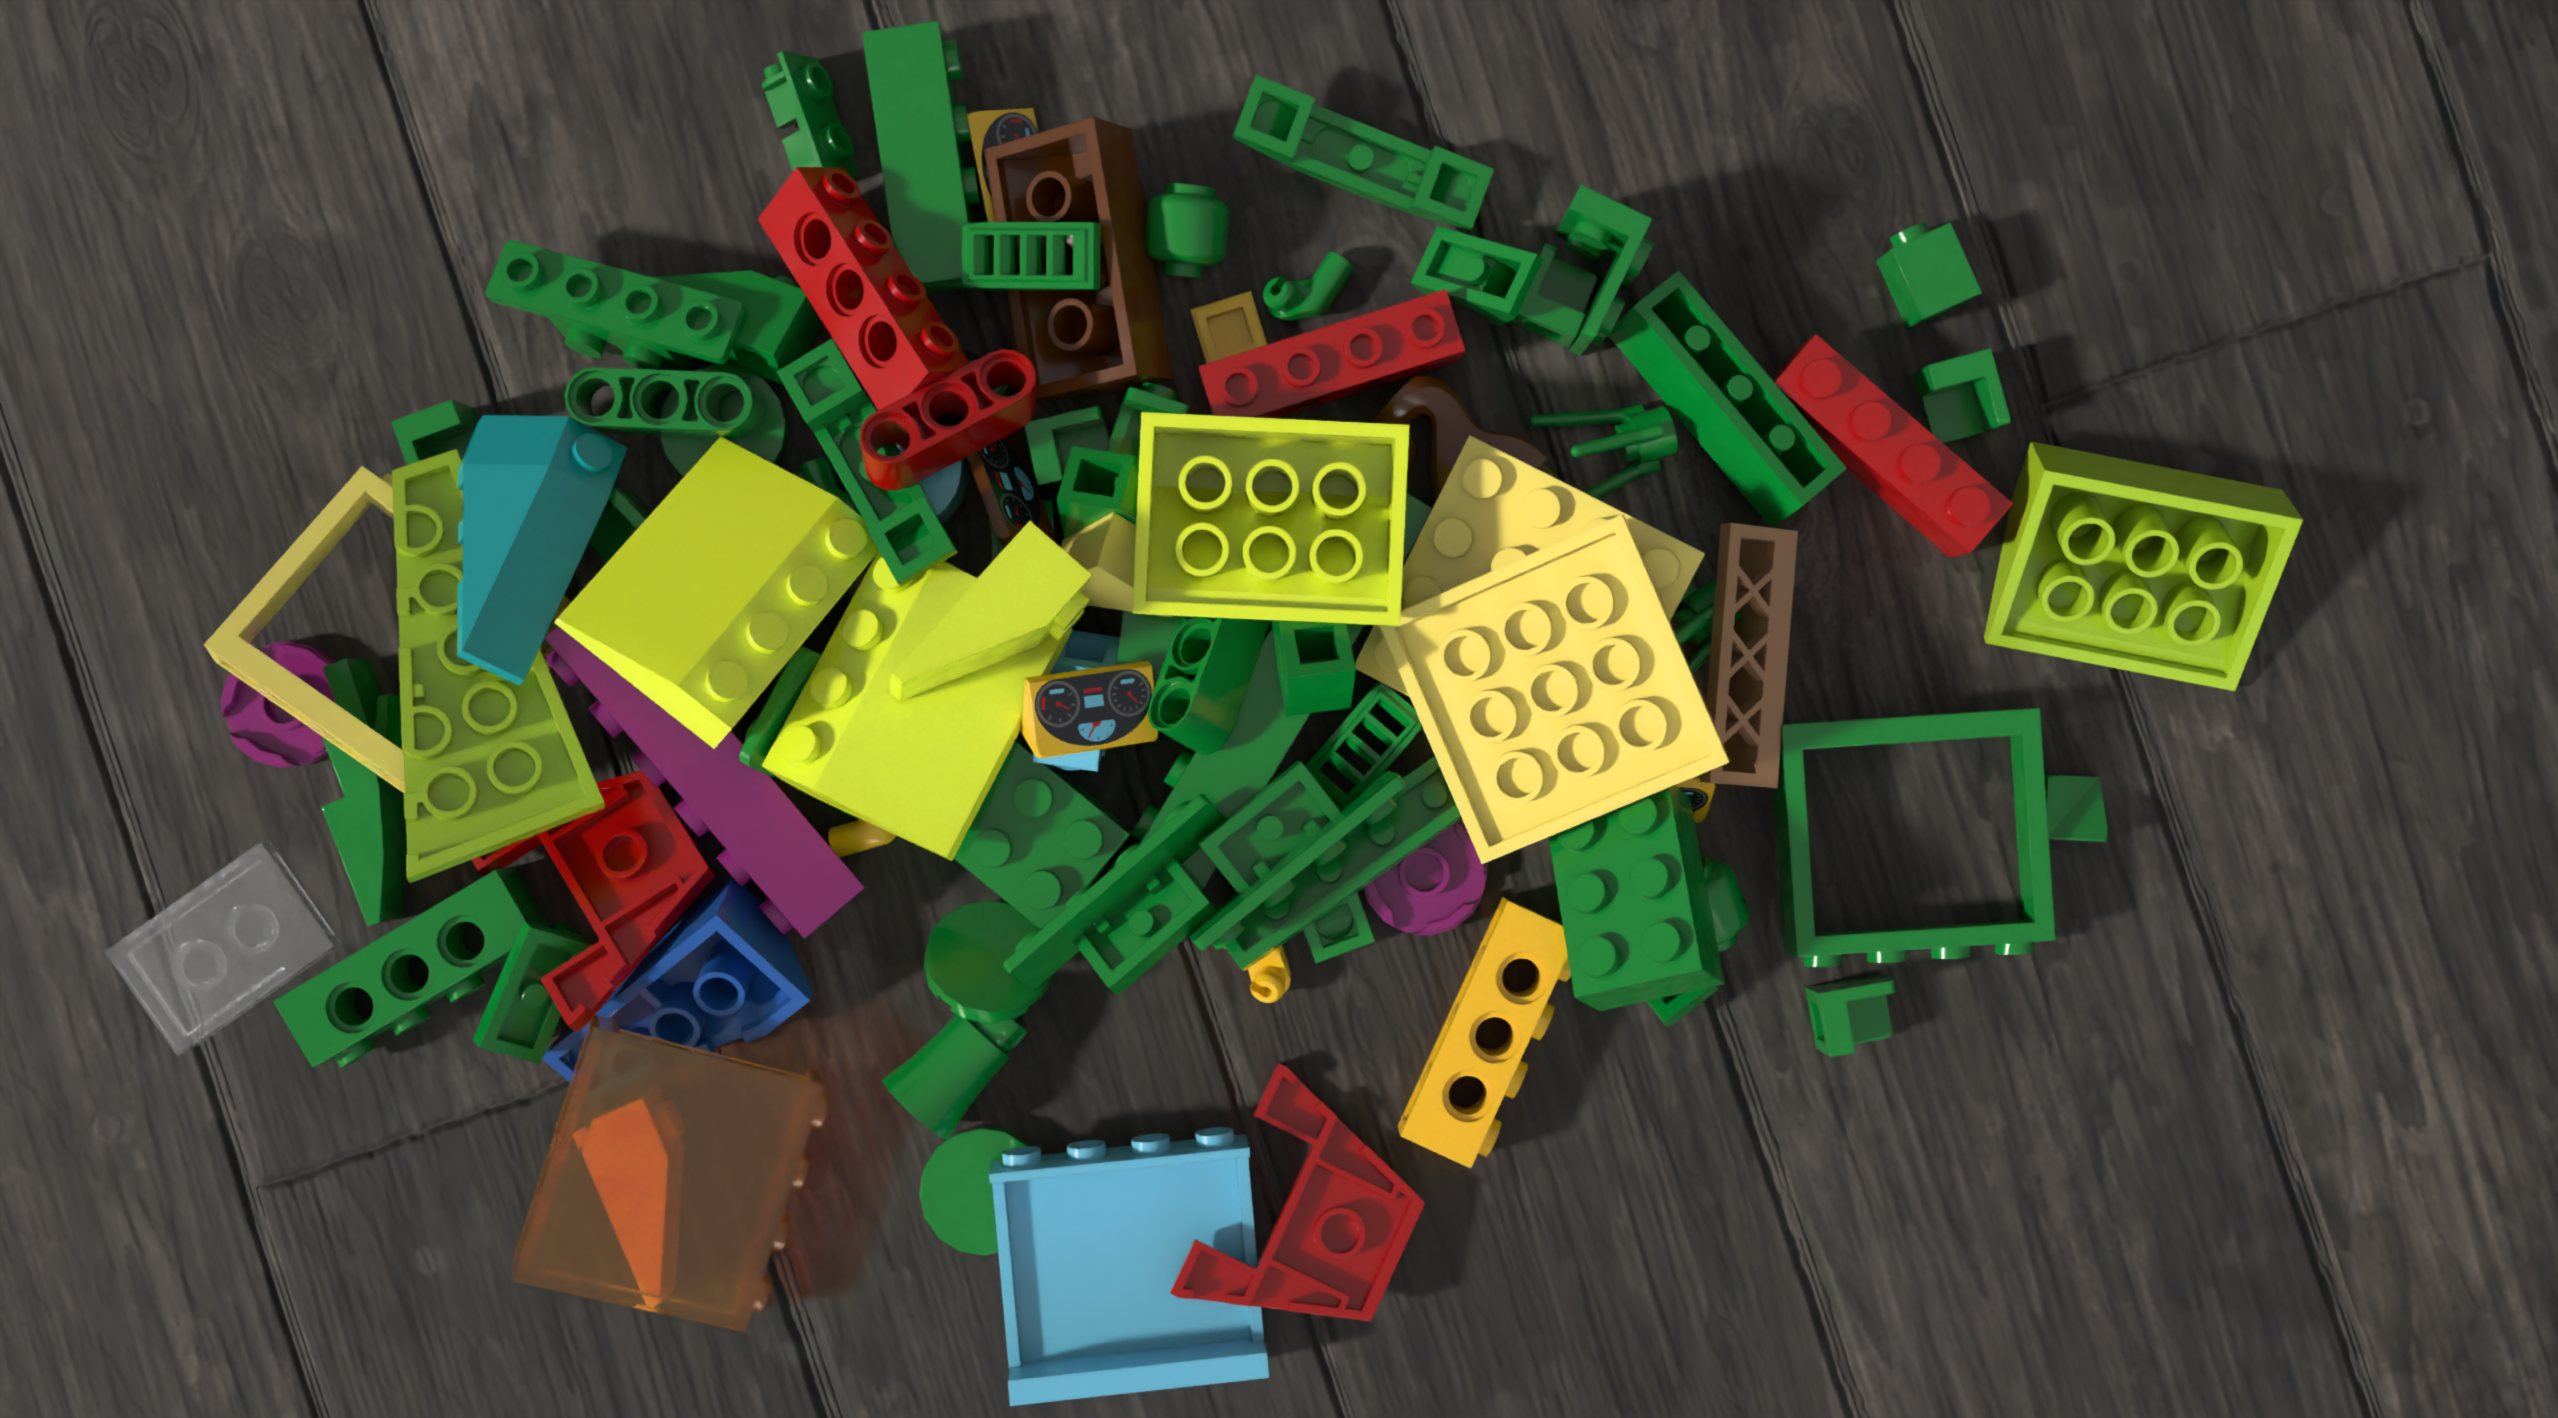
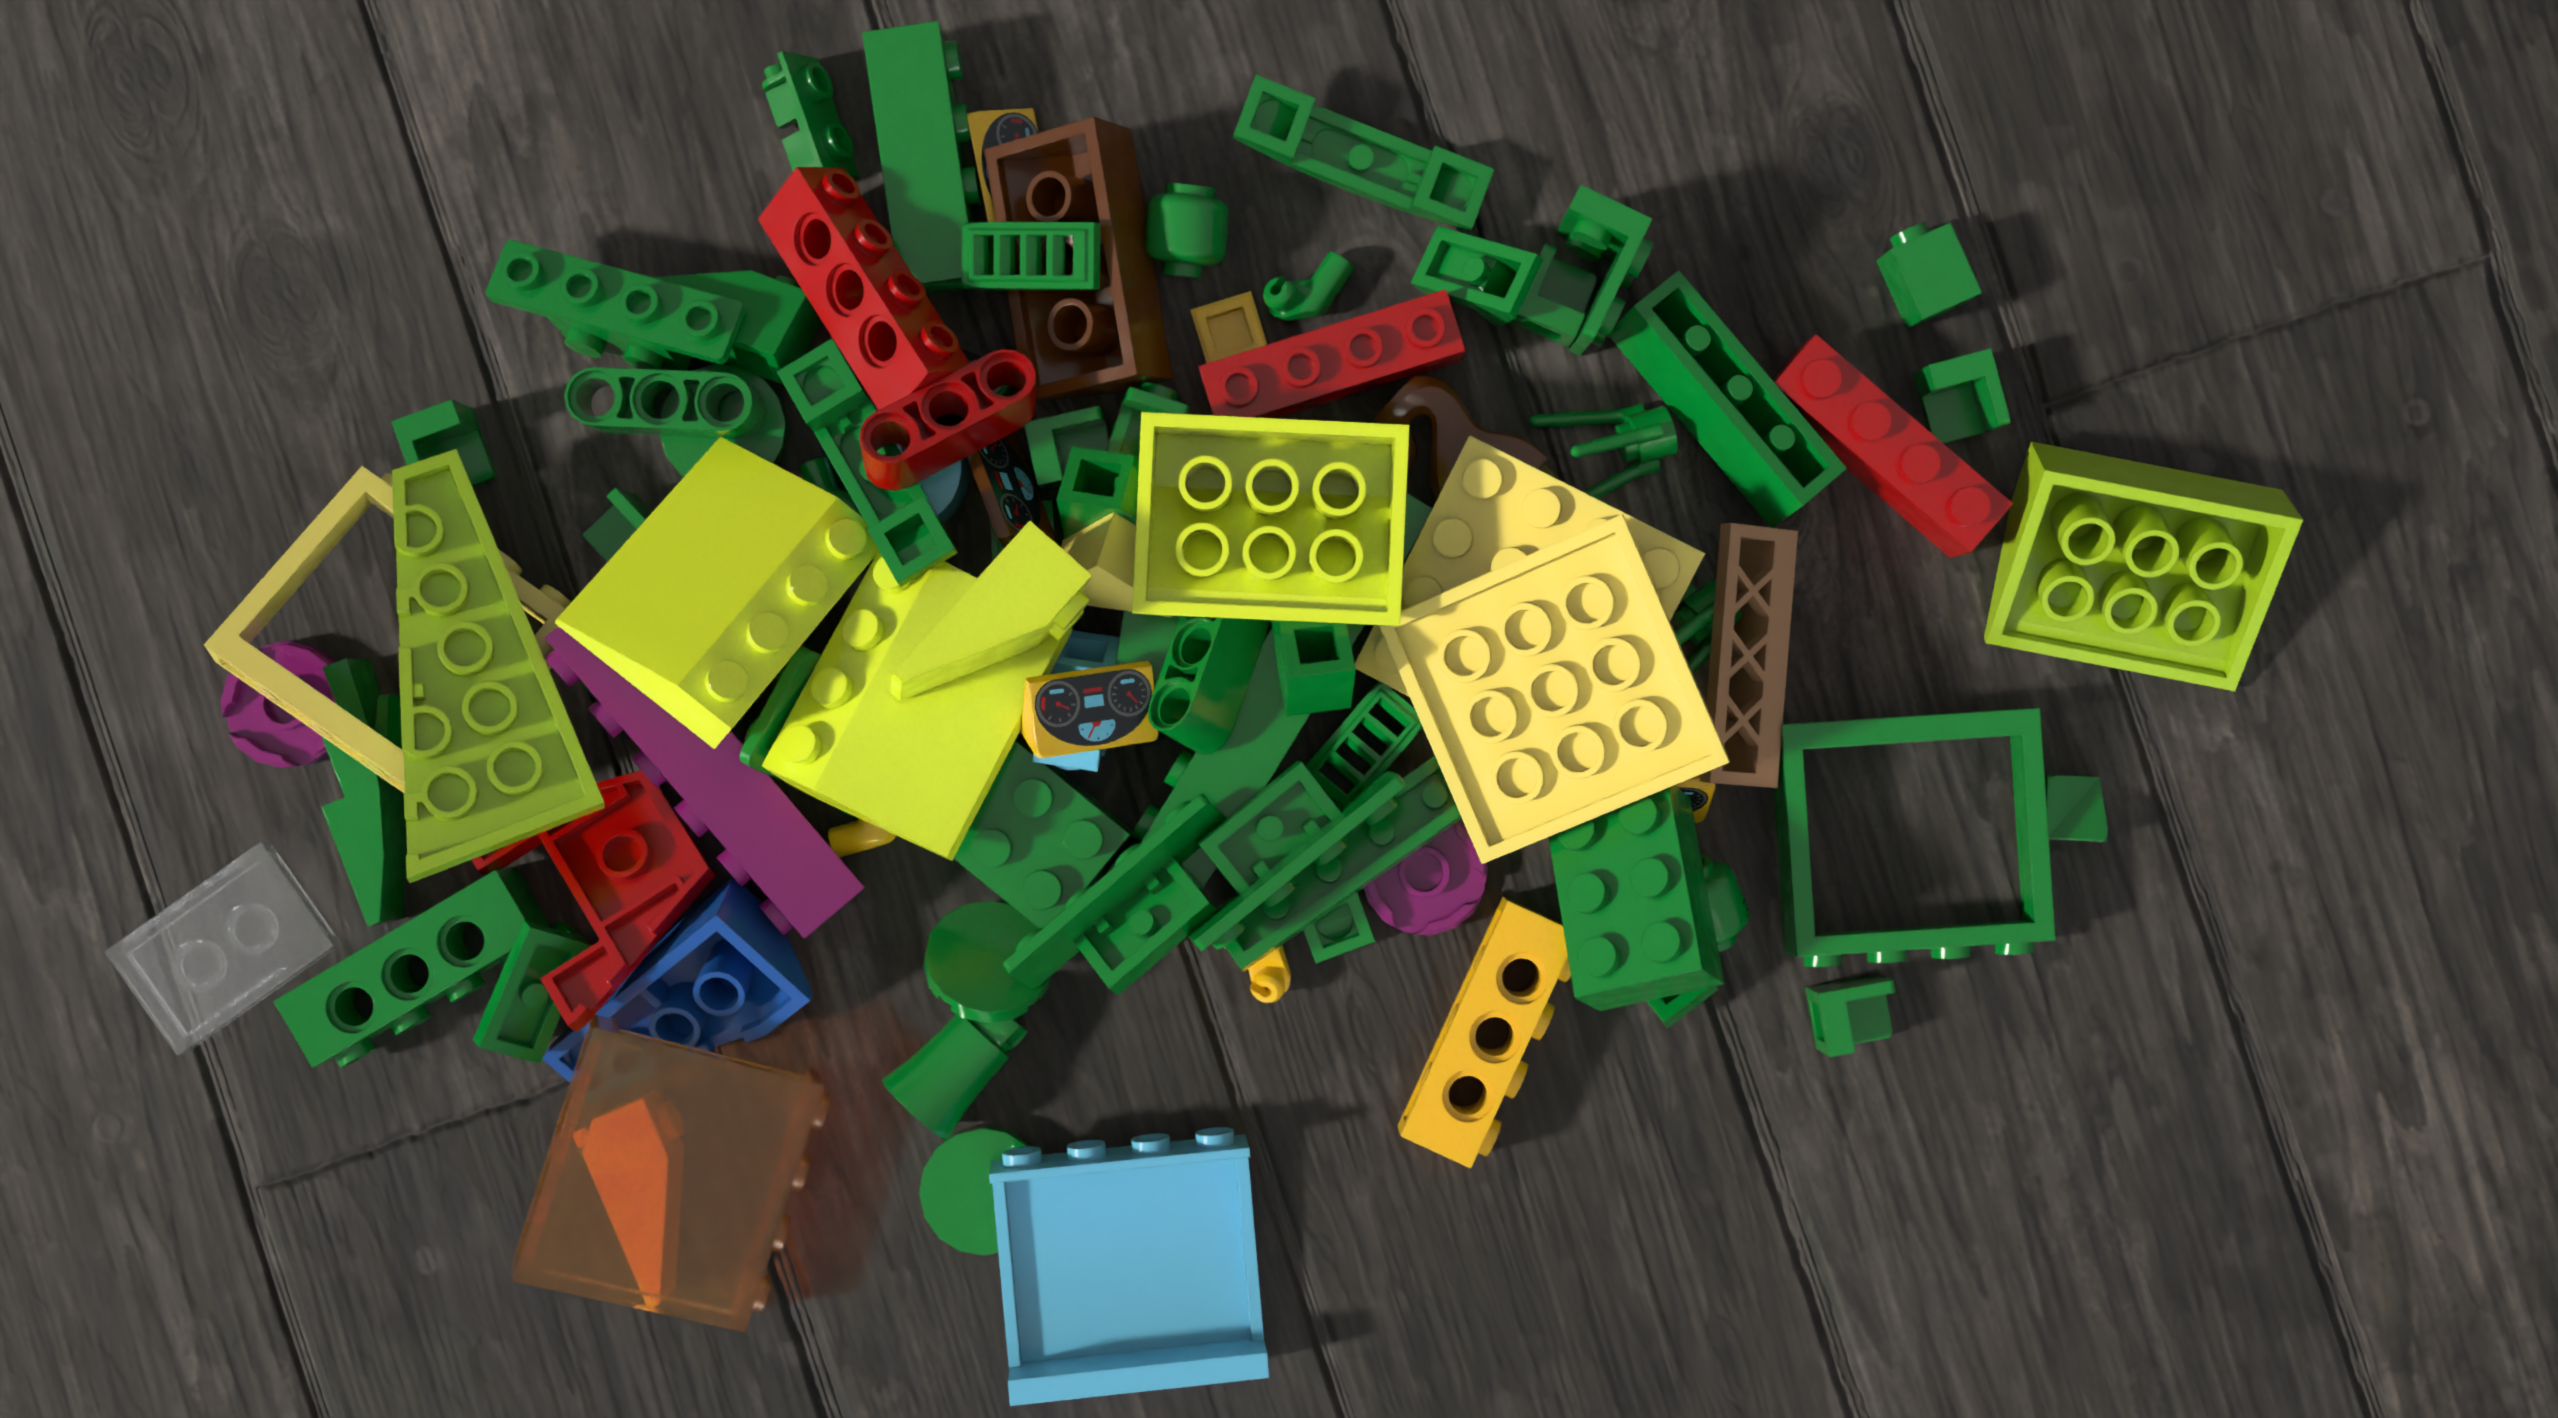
teal wedge [457,415,627,685] -> none
red wing [1169,1063,1425,1321] -> none

